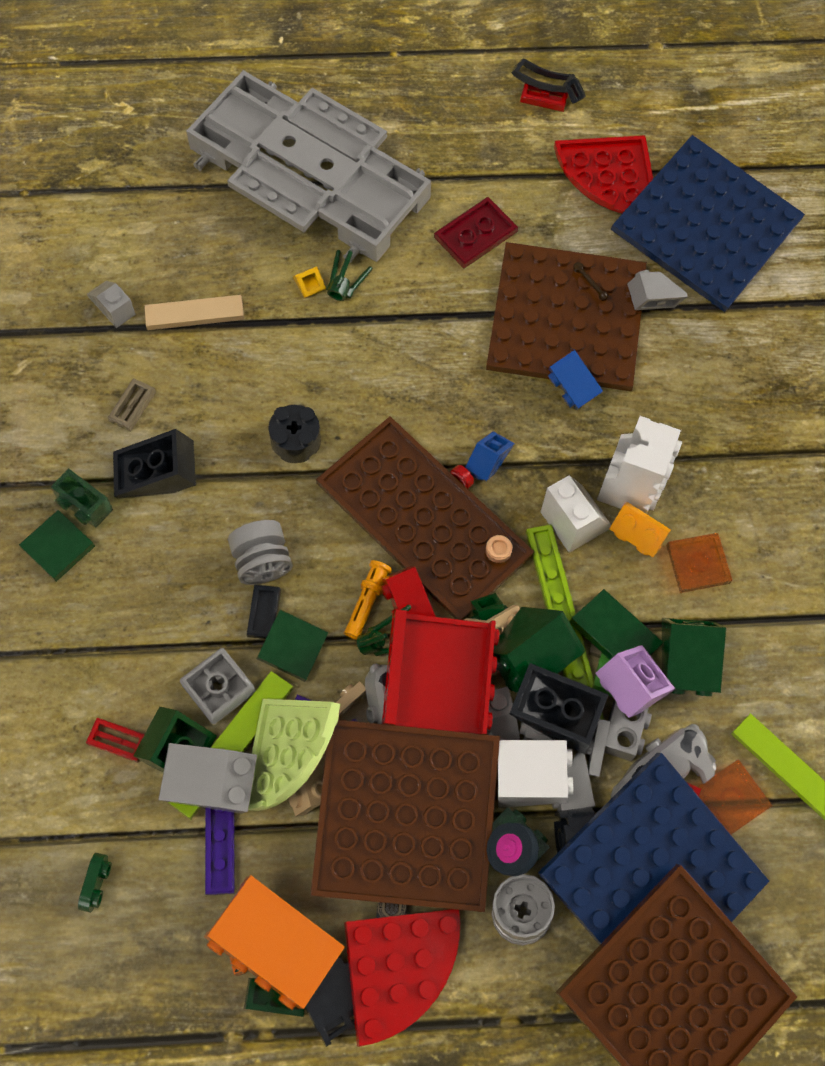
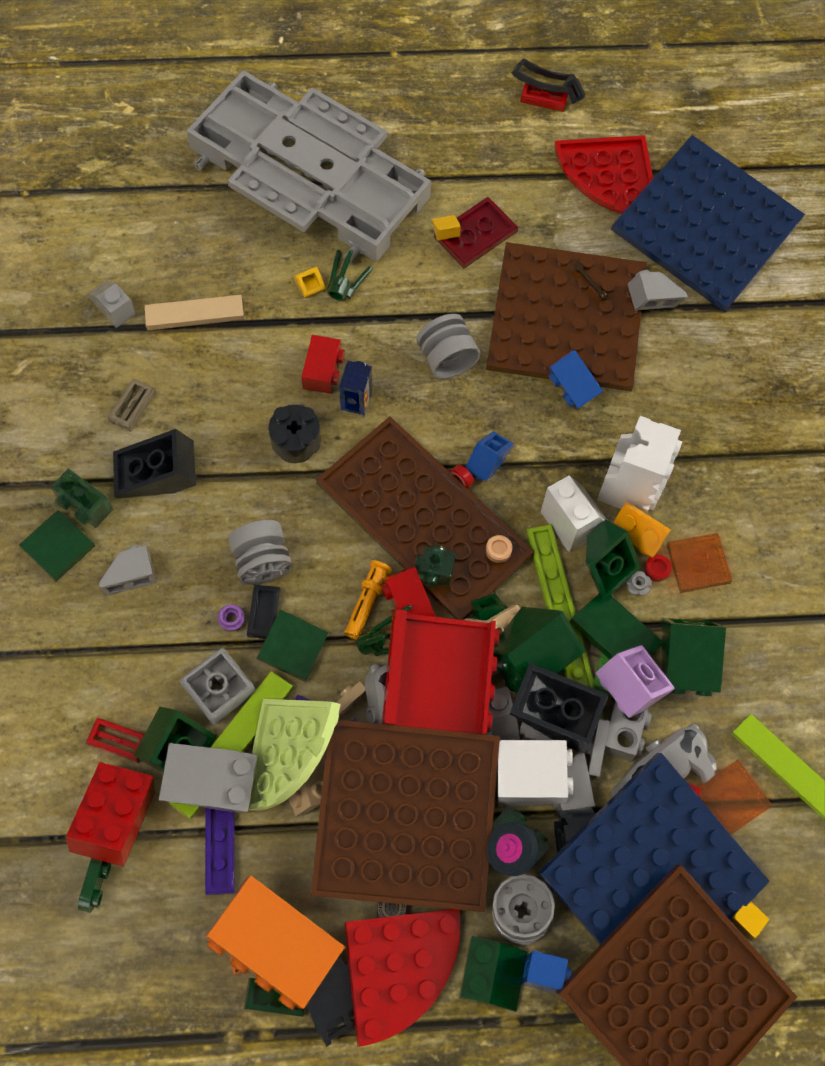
none -> red brick [66,762,155,867]
none -> light grey slope [99,545,157,597]
none -> medium lavender plate [218,605,245,631]
none -> red brick [301,334,345,394]
none -> clear blue brick [339,360,373,416]
none -> clear green brick [415,545,456,586]
none -> light grey wheel [416,314,481,379]
none -> yellow slope [432,215,461,241]
none -> dark green slope [459,936,527,1012]
none -> blue brick [521,951,571,993]
none -> dark green slope [586,519,641,600]
none -> light grey plate [626,571,652,596]
none -> red tile [644,554,672,582]
none -> yellow slope [731,902,770,941]

